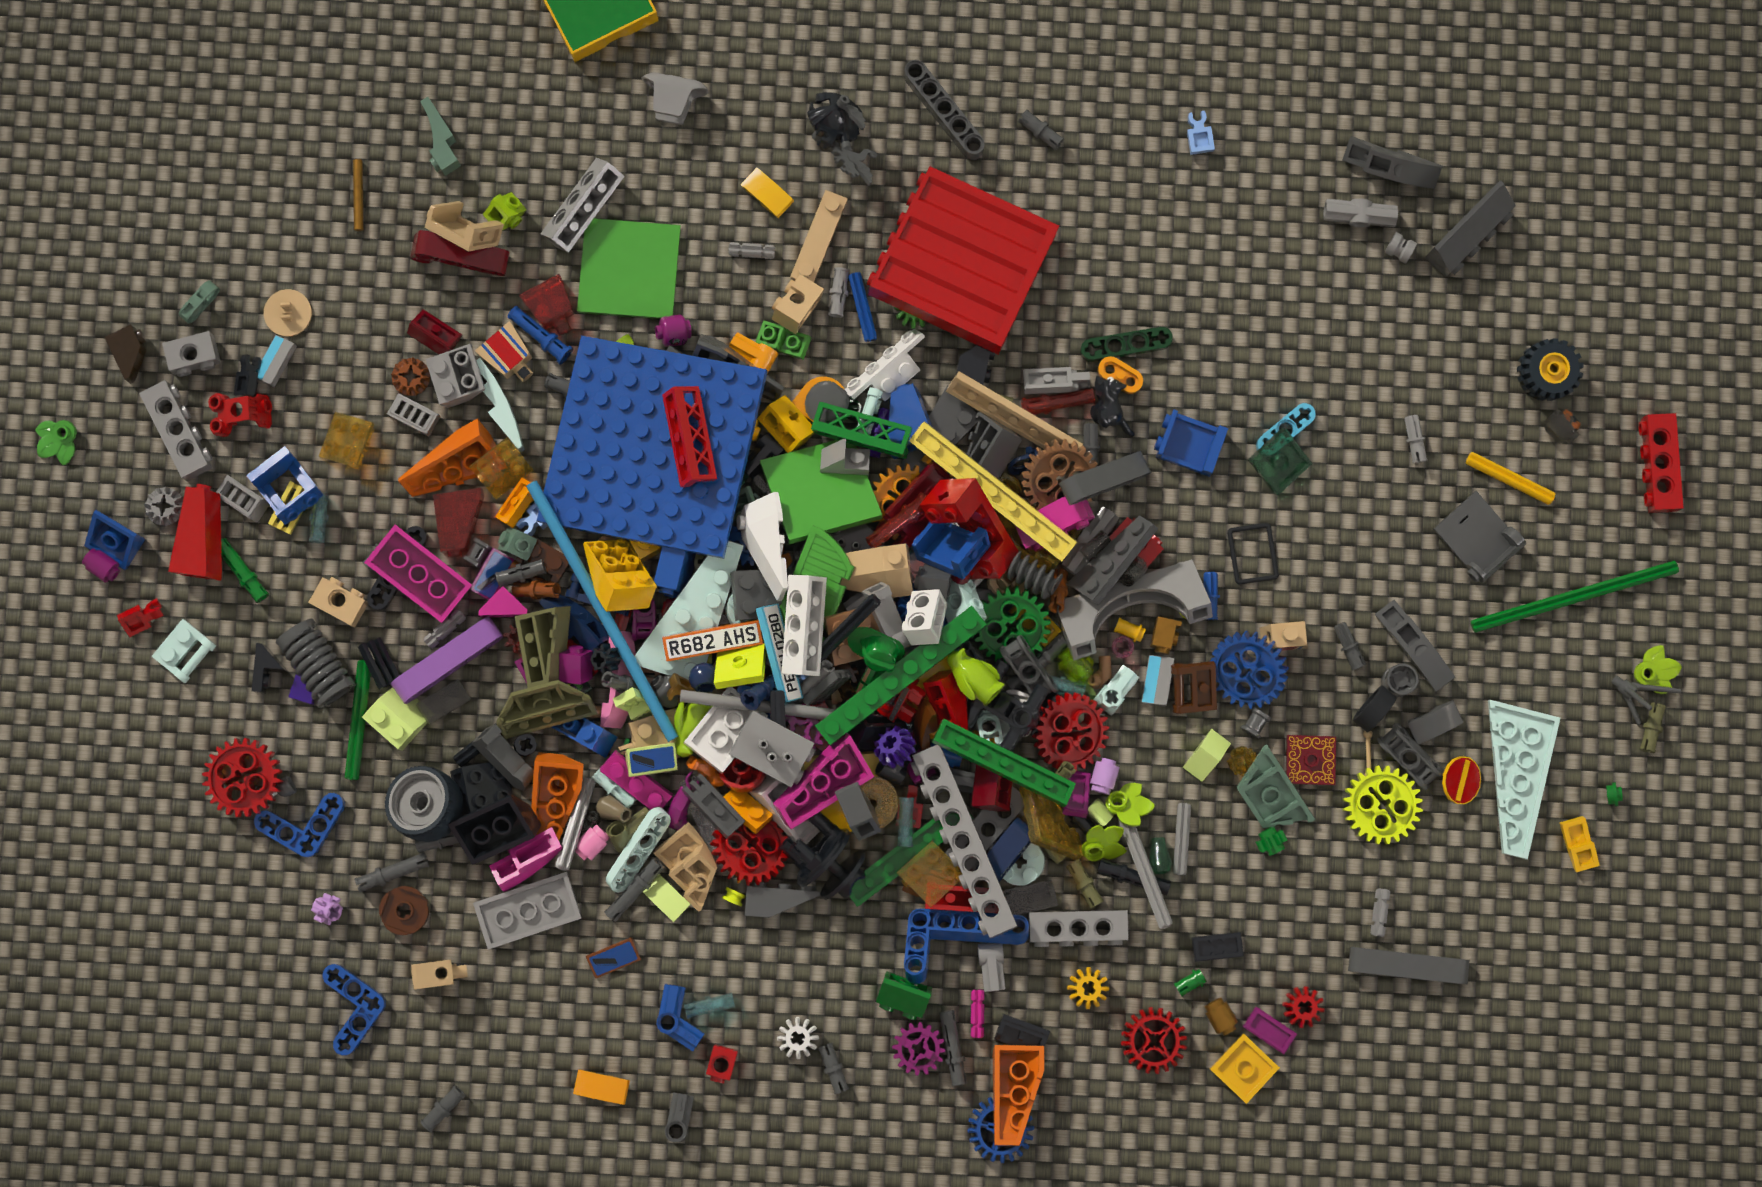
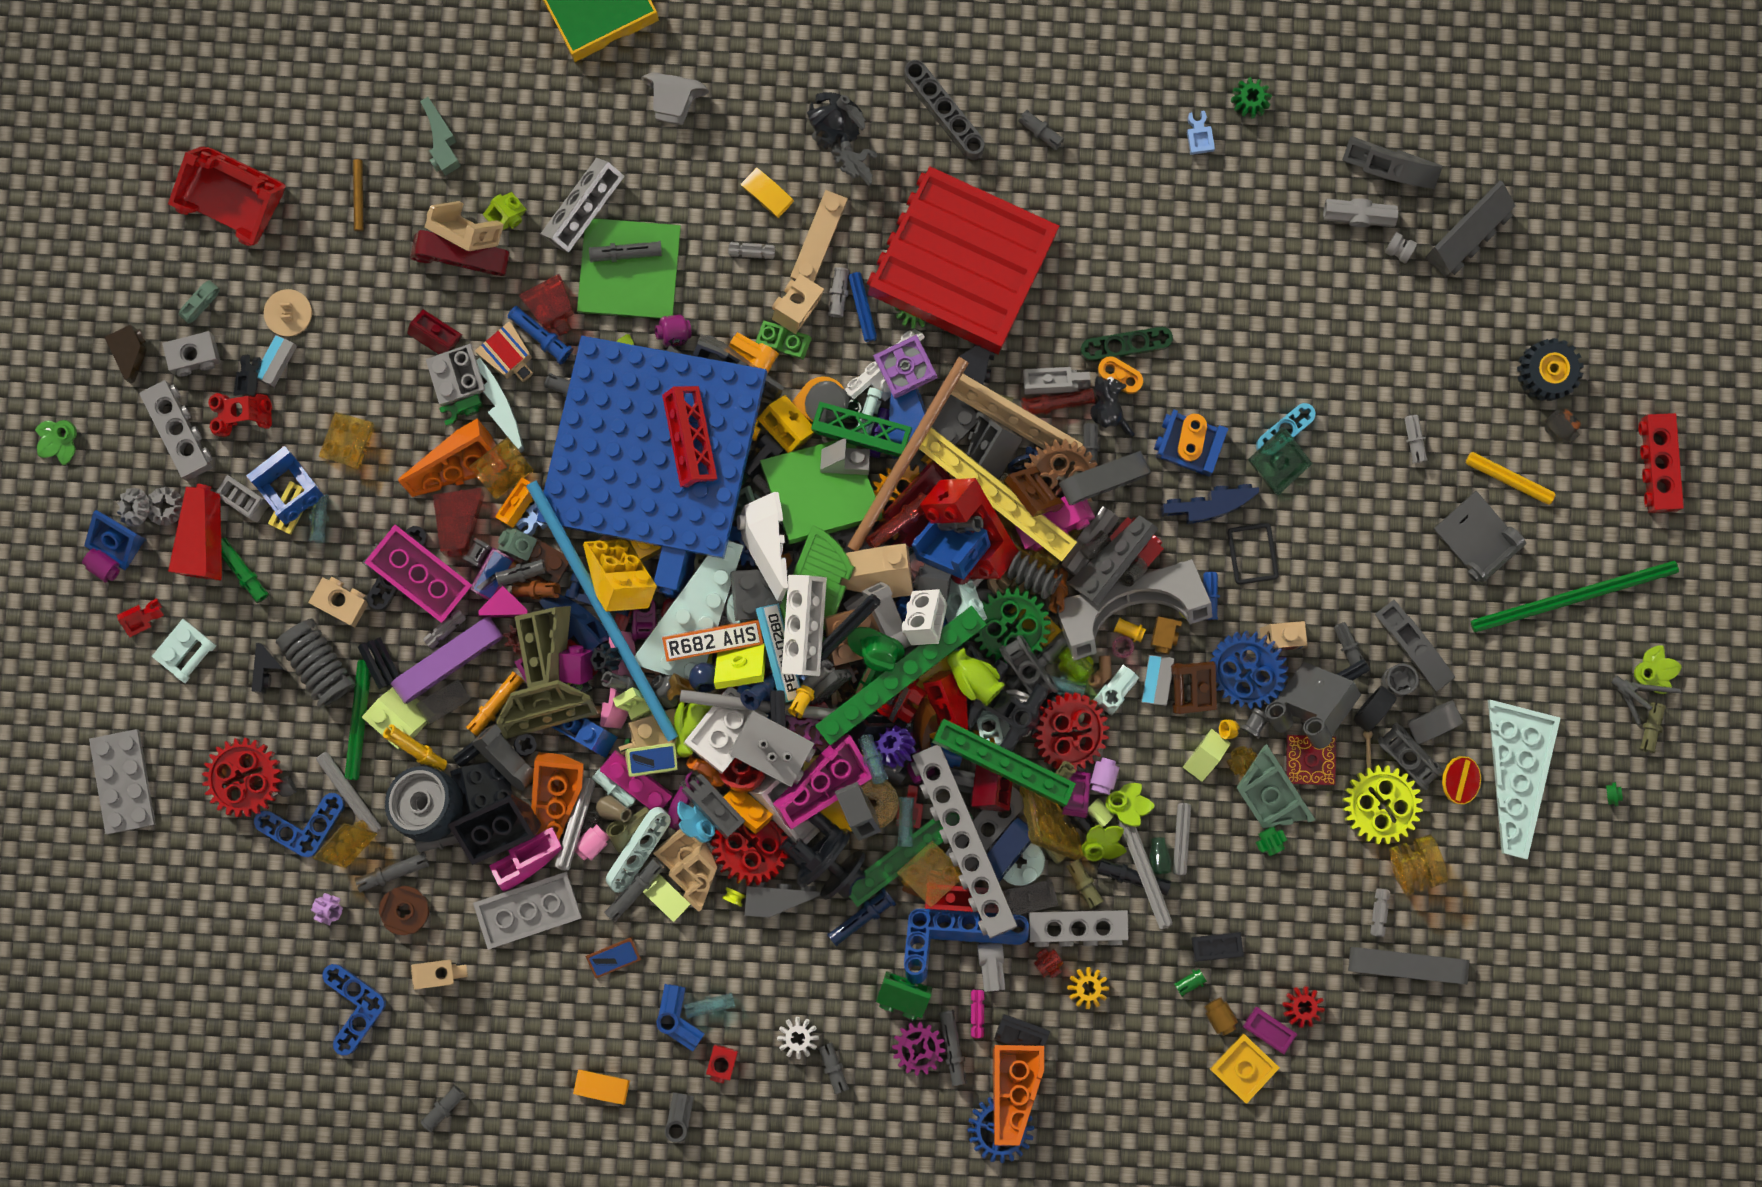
dark purple tile [289,675,314,705] -> none
light grey slope [387,393,441,437] -> none
dark orange gear [391,357,430,396] -> none
red gear [1121,1007,1187,1074] -> none
yellow slope [1559,816,1600,872] -> none
none -> light grey plate [89,729,156,835]
none -> light grey gear [117,488,149,527]
none -> red windscreen [168,146,286,246]
none -> clear yellow hinge [313,820,377,868]
none -> light grey axle [316,752,381,835]
none -> yellow pin [383,724,447,771]
none -> green plate [439,394,484,427]
none -> light orange pin [466,671,524,737]
none -> dark grey pin [589,241,662,263]
none -> medium azure plate [677,801,715,843]
none -> yellow pin [788,685,814,718]
none -> dark blue pin [827,887,897,947]
none -> medium nougat piece [847,357,969,551]
none -> clear light blue pin [858,734,888,784]
none -> medium lavender piece [873,334,938,399]
none -> dark grey pin [937,516,983,533]
none -> reddish brown plate [1004,466,1065,517]
none -> clear red gear [1033,948,1064,979]
none -> dark blue slope [1161,484,1259,524]
none -> light orange plate [1177,414,1207,462]
none -> yellow hinge [1219,720,1240,739]
none -> green gear [1231,77,1272,119]
none -> dark grey piece [1265,659,1370,749]
none -> clear yellow wheel [1389,834,1448,896]

